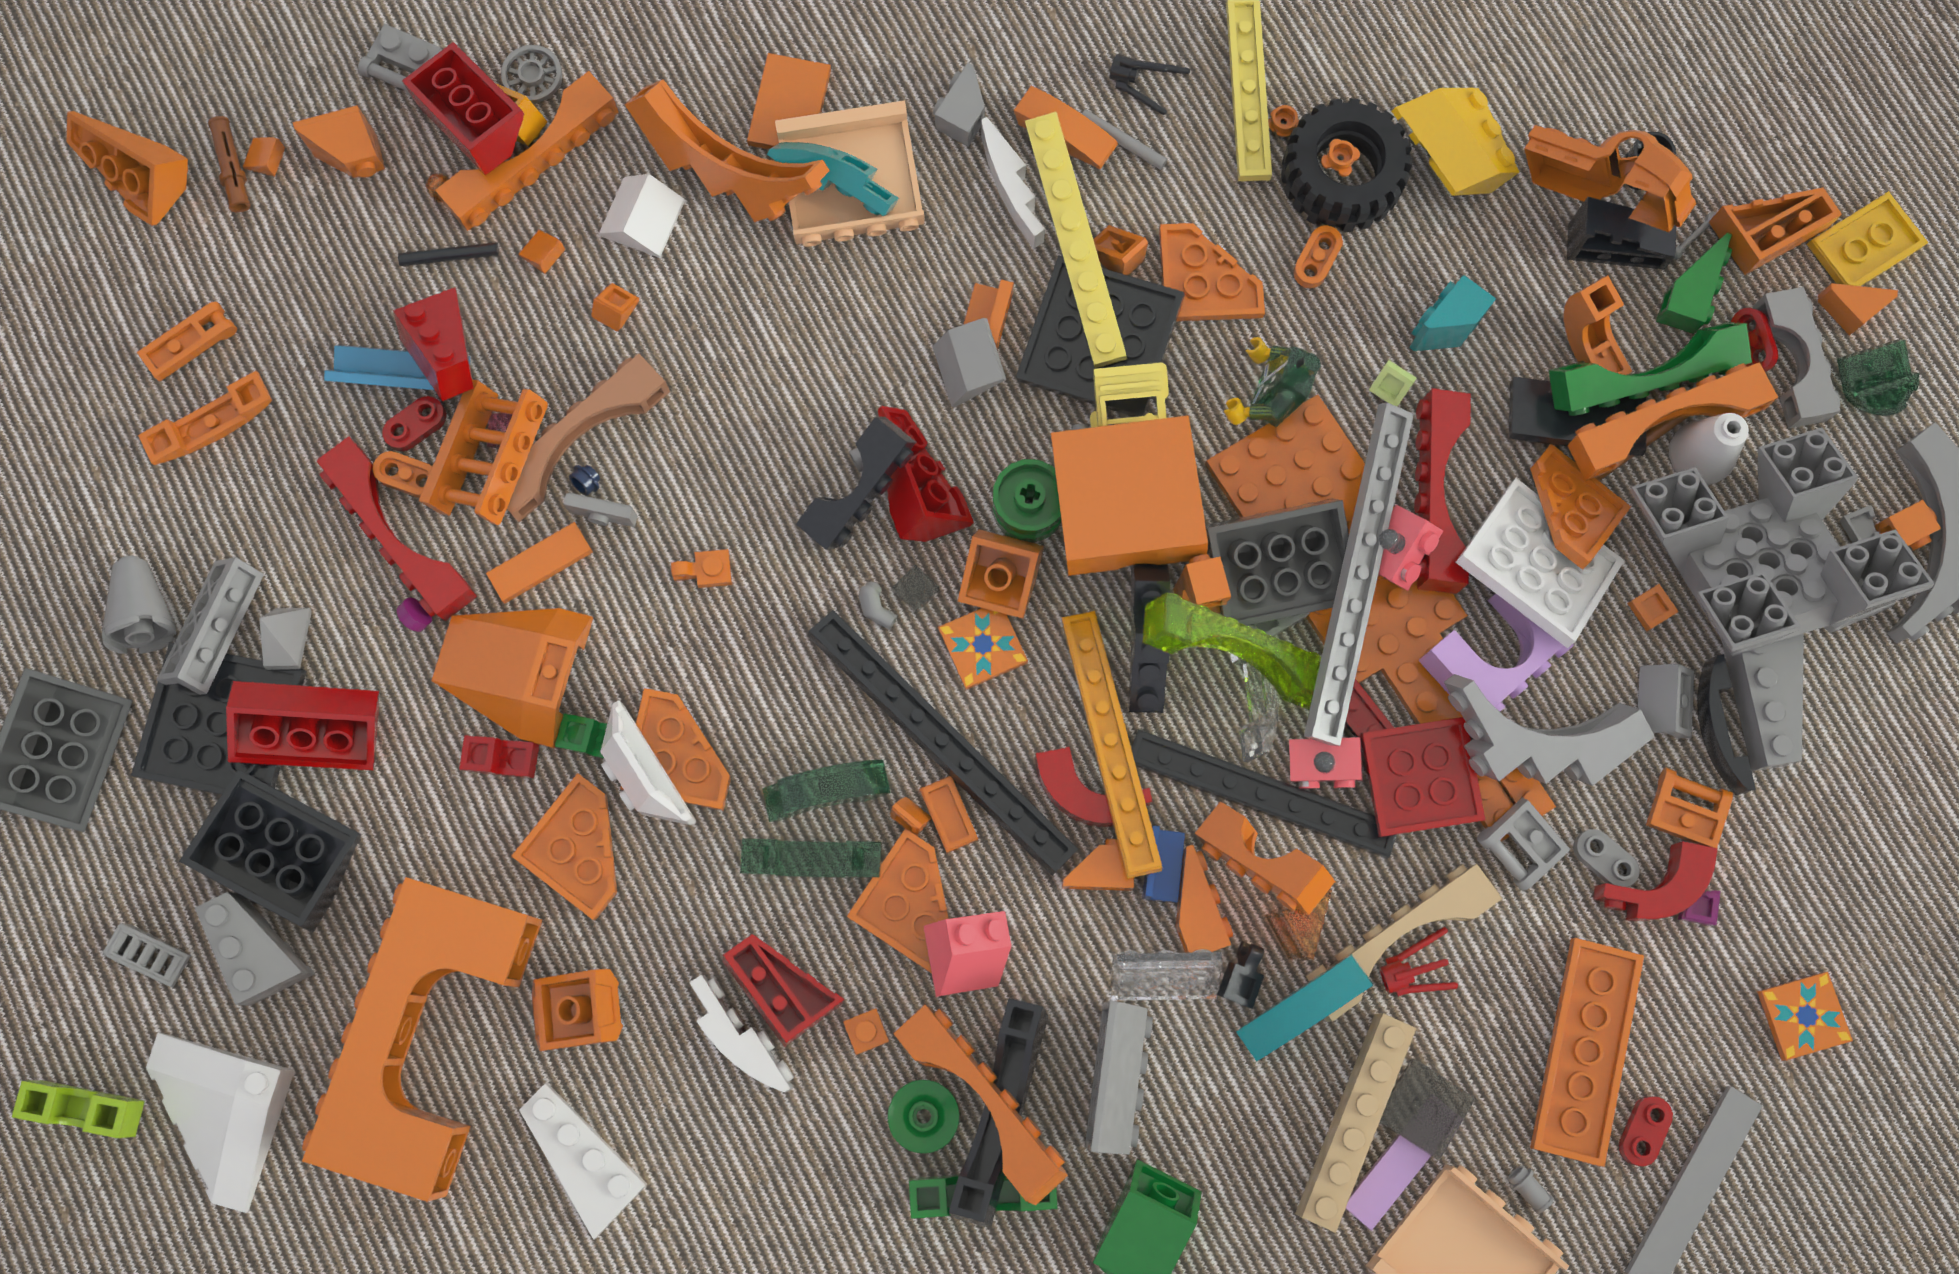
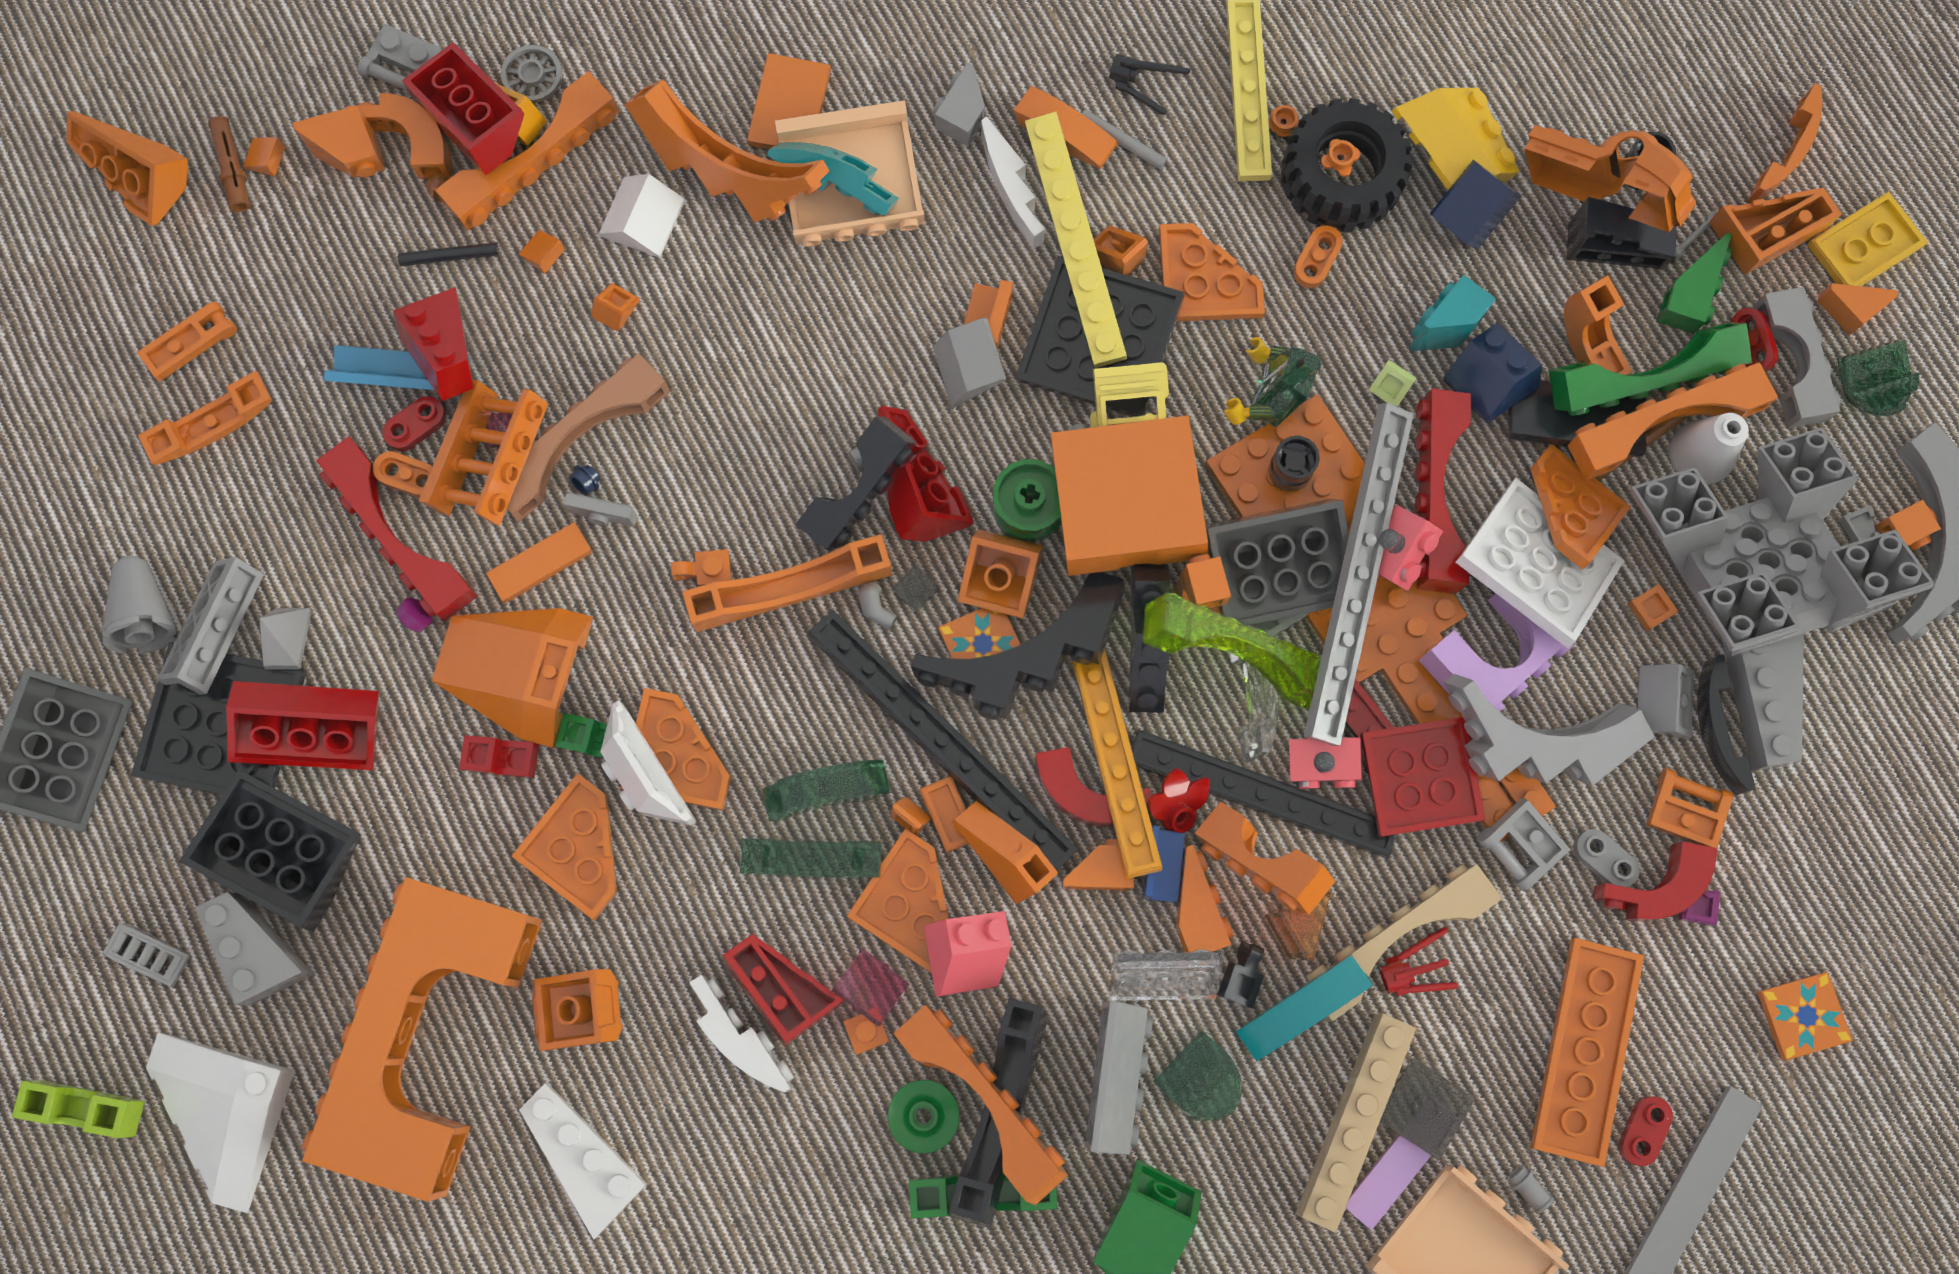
none -> orange arch [347,93,452,179]
none -> orange arch [682,534,893,632]
none -> clear pink piece [832,949,909,1027]
none -> black arch [911,572,1124,720]
none -> orange slope [952,801,1058,904]
none -> red plate [1149,768,1210,833]
none -> clear green slope [1153,1030,1242,1121]
none -> black wheel [1268,436,1320,491]
none -> dark blue slope [1430,159,1522,249]
none -> dark blue slope [1443,323,1542,423]
none -> orange slope [1747,83,1822,203]

